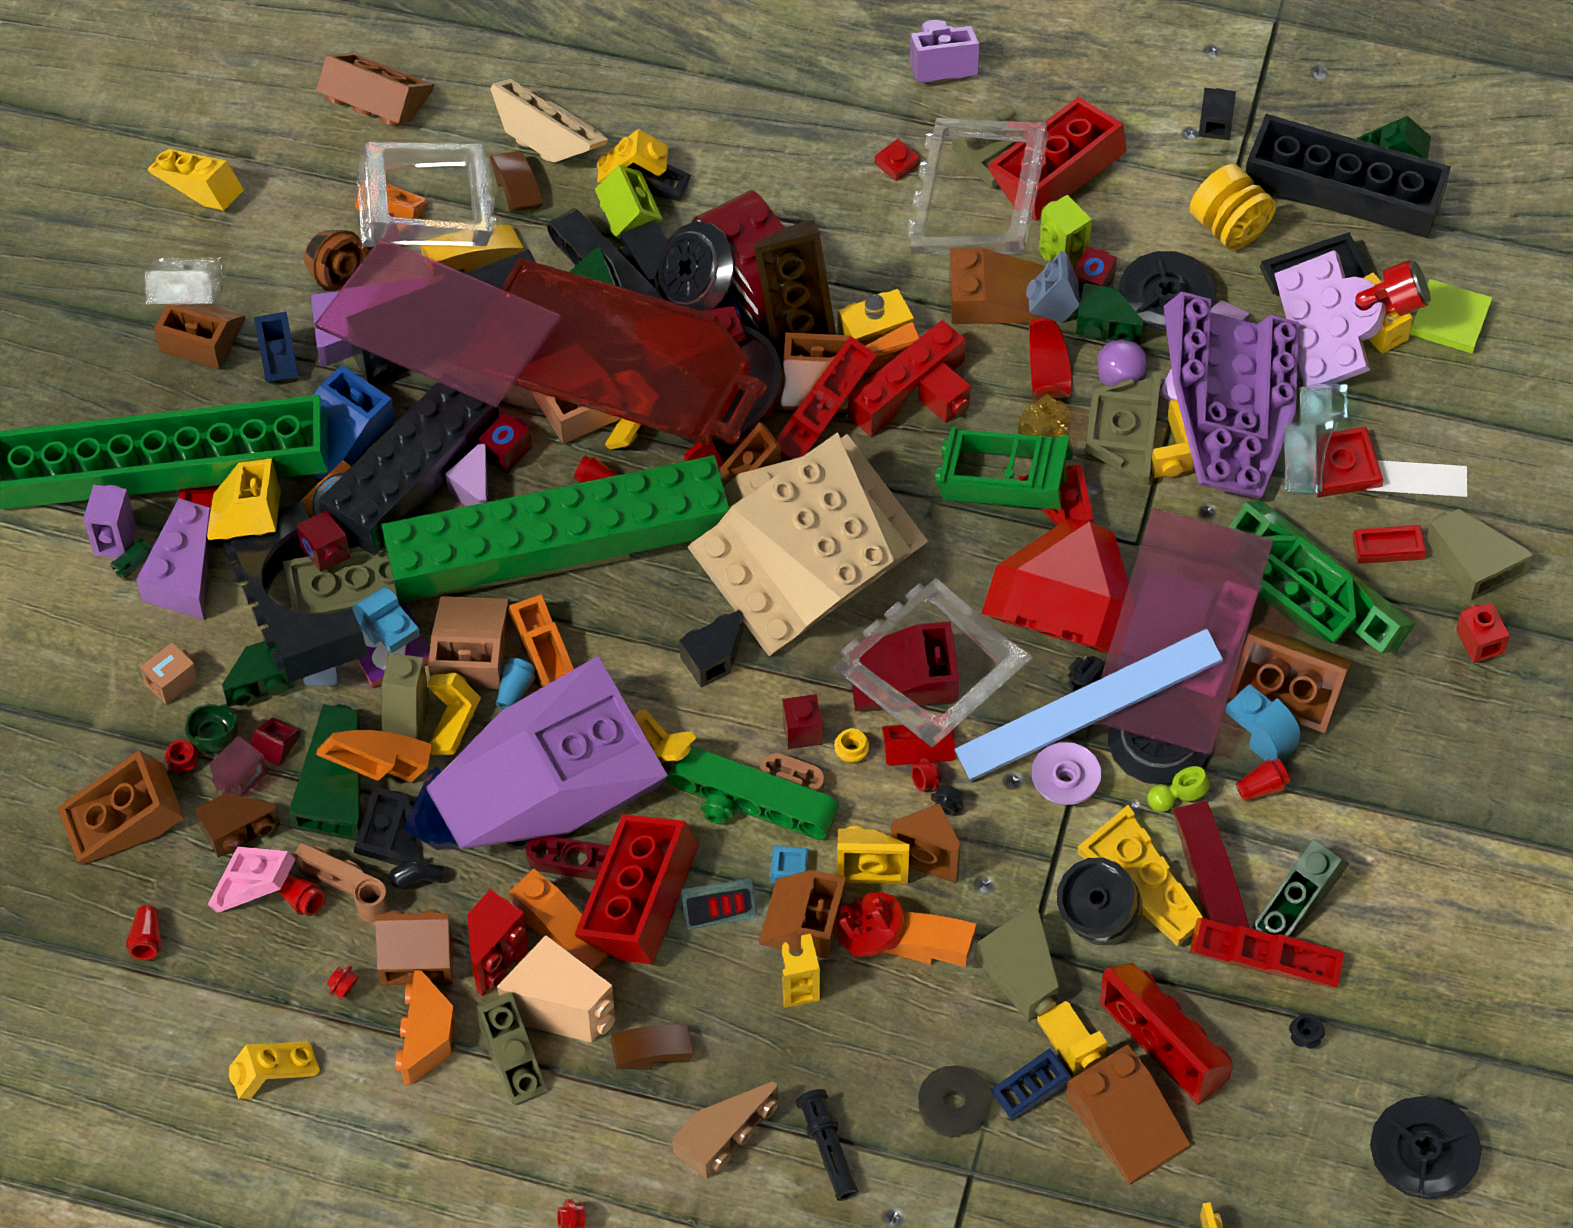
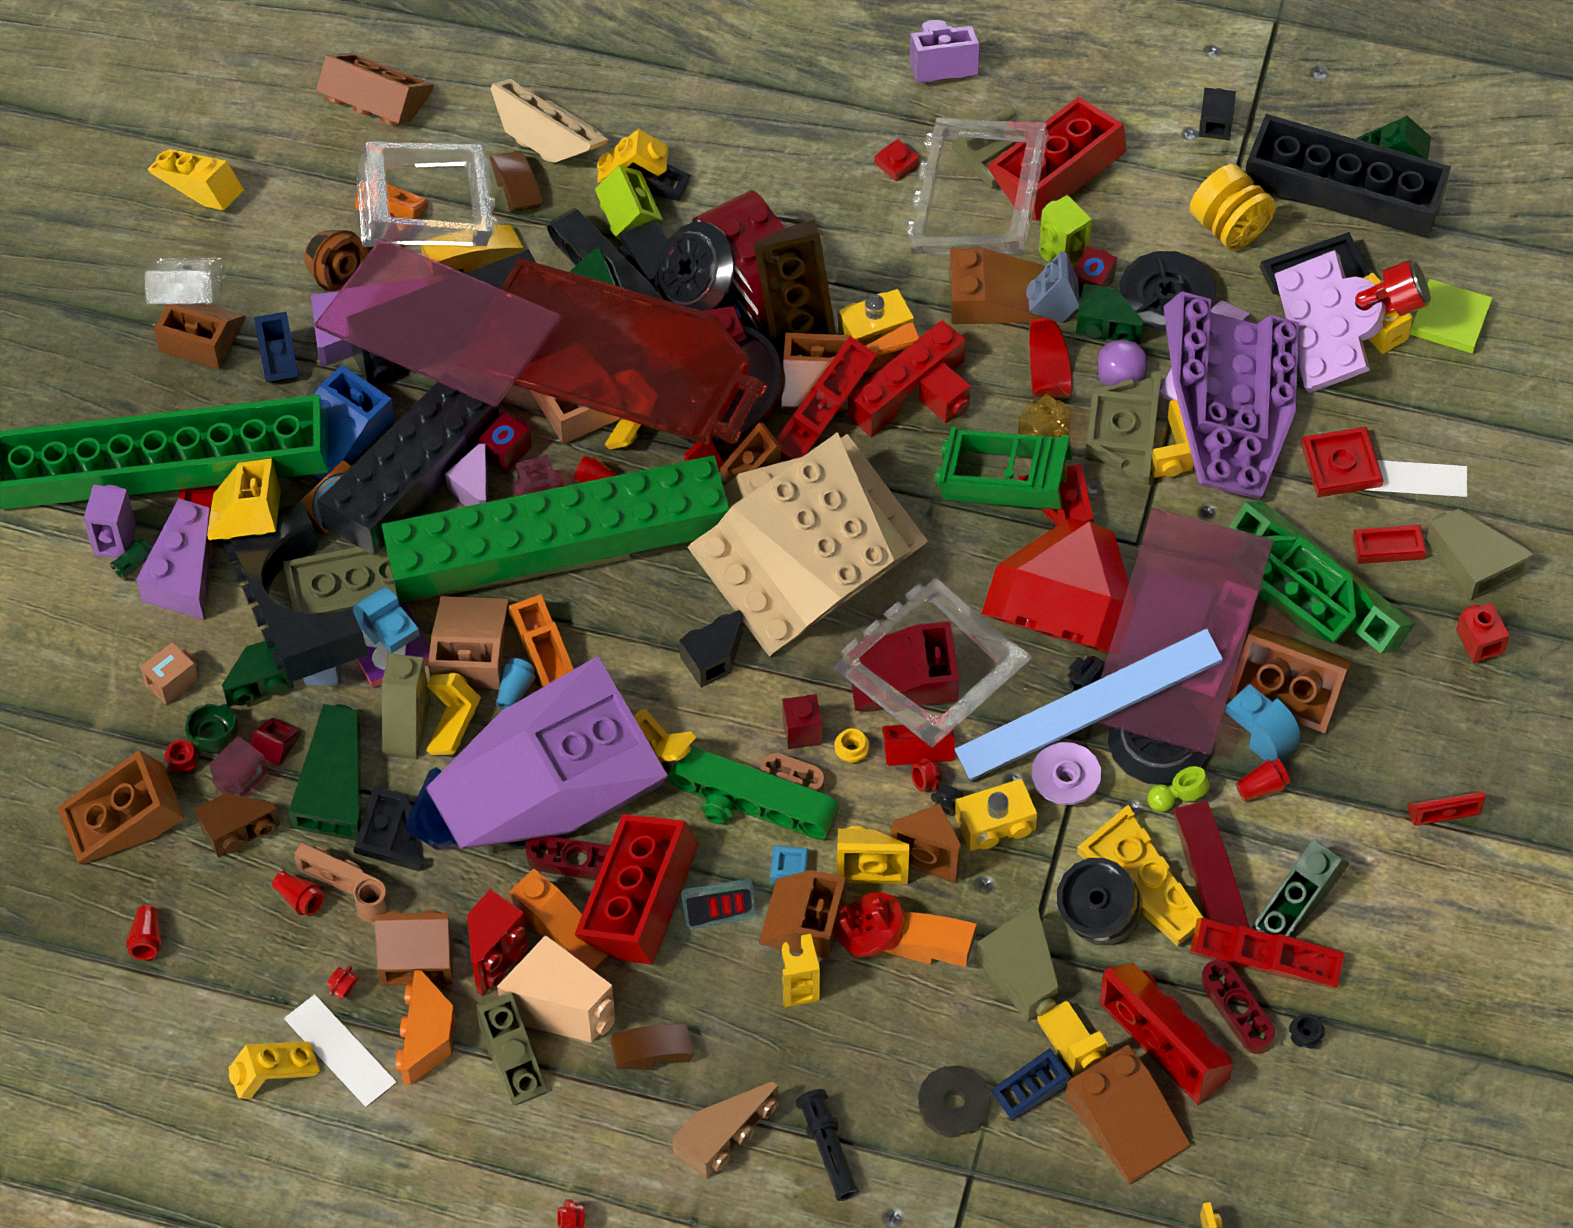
bright pink wing [208,847,296,912] -> none
dark red brick [297,510,350,572] -> none
orange slope [316,730,432,783] -> none
black arm [389,860,444,889] -> none
clear light blue arch [1284,384,1347,493] -> none
black piece [1370,1096,1482,1200] -> none
none -> white sticker [283,994,397,1107]
none -> clear pink brick [512,455,563,496]
none -> yellow piece [955,778,1037,851]
none -> dark red beam [1201,960,1275,1054]
none -> red slope [1407,791,1486,826]

